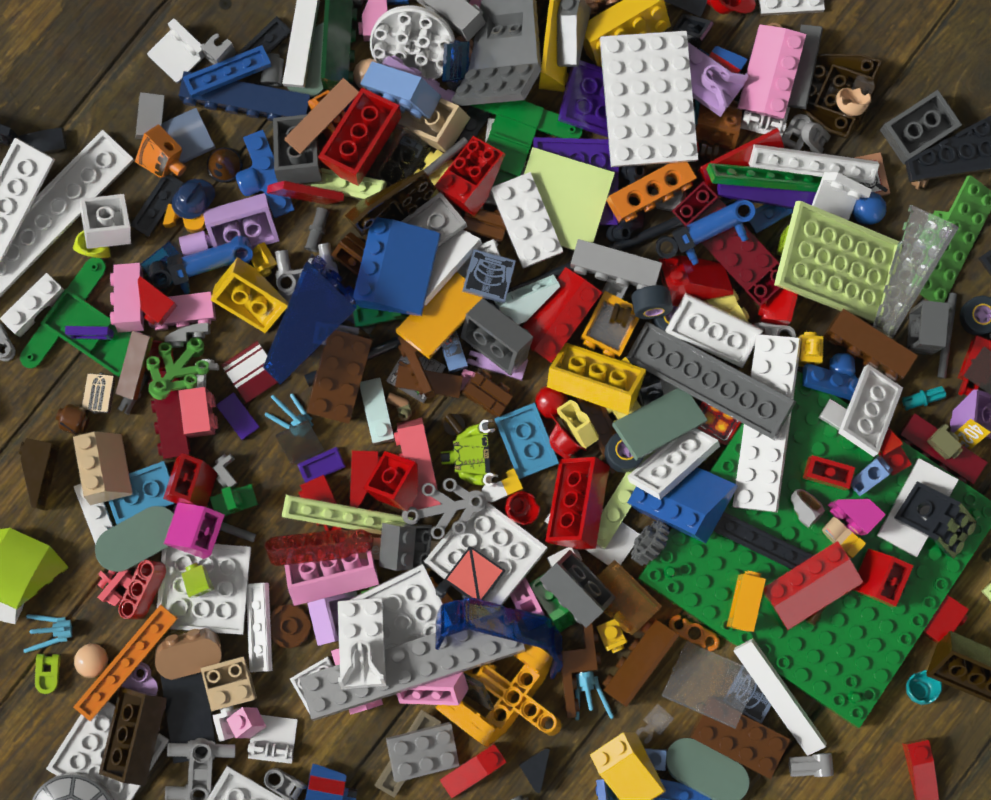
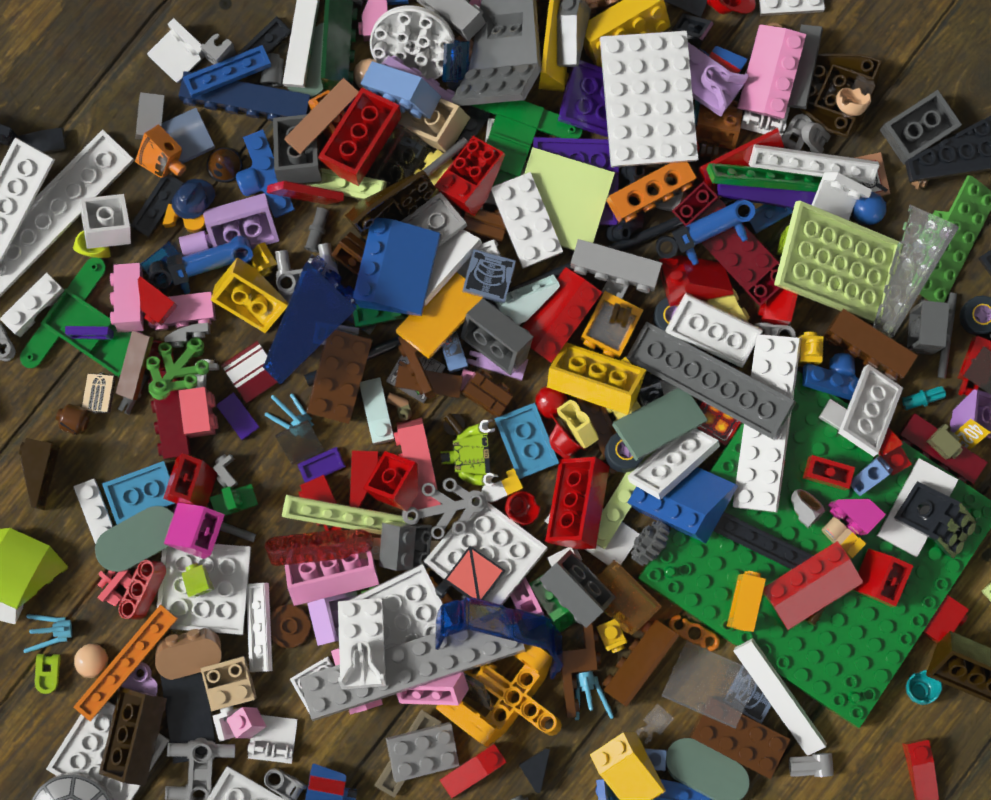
tan slope [73,431,133,505] -> none
black wheel [632,285,673,319] -> none

